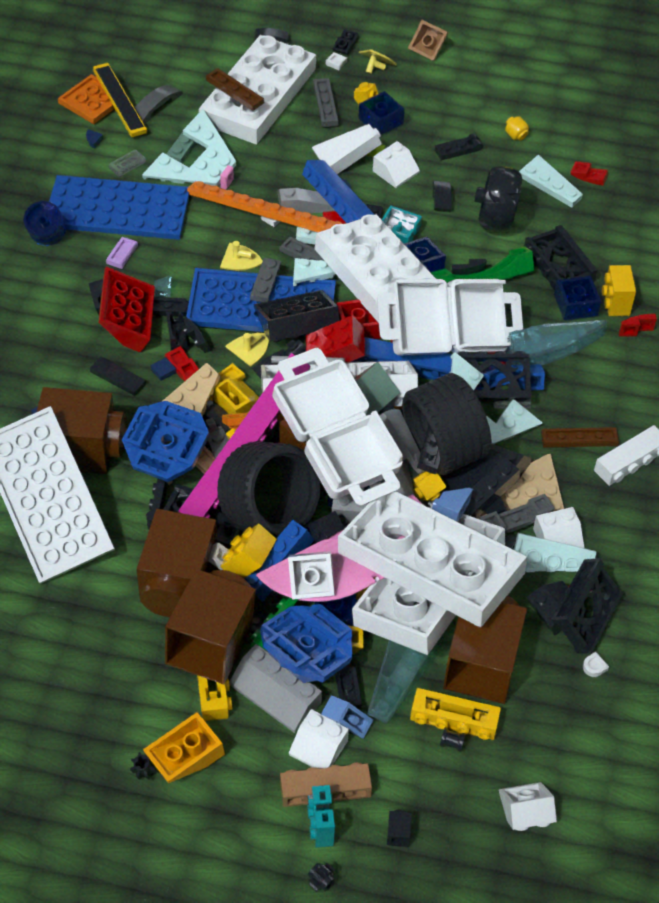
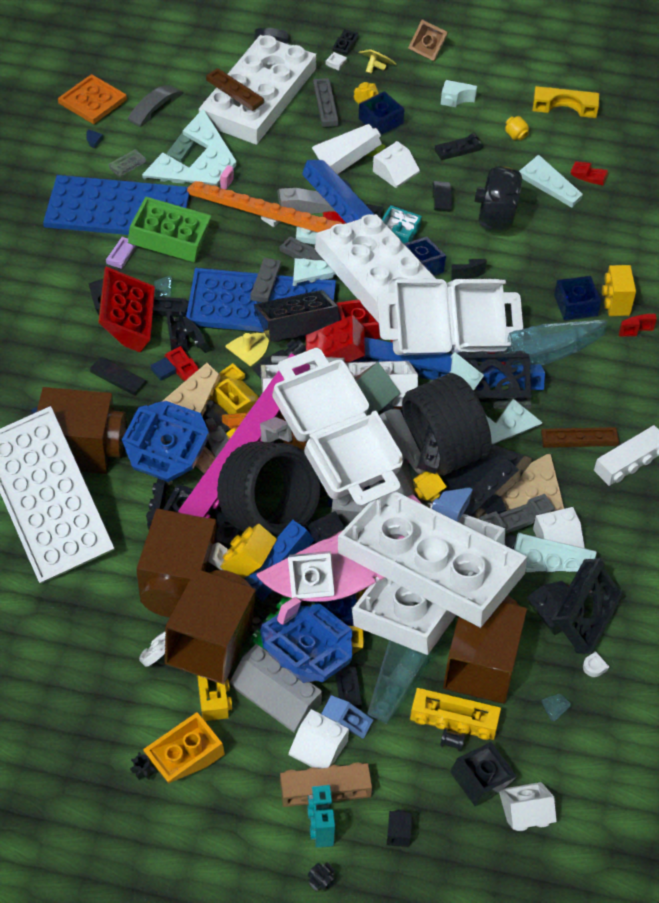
clear blue wheel [23,201,66,246] -> none
black tile [93,63,147,138] -> none
light yellow shield [220,241,263,271] -> none
green arch [430,246,534,283] -> none
black fence [524,225,597,294] -> none
none -> bright green slope [128,196,211,262]
none -> white tile [139,632,165,667]
none -> light grey panel [260,417,292,442]
none -> bright pink tile [277,597,301,625]
none -> light aqua arch [441,80,477,107]
none -> black slope [450,742,517,807]
none -> yellow arch [532,86,599,118]
none -> clear light blue slope [542,694,570,722]

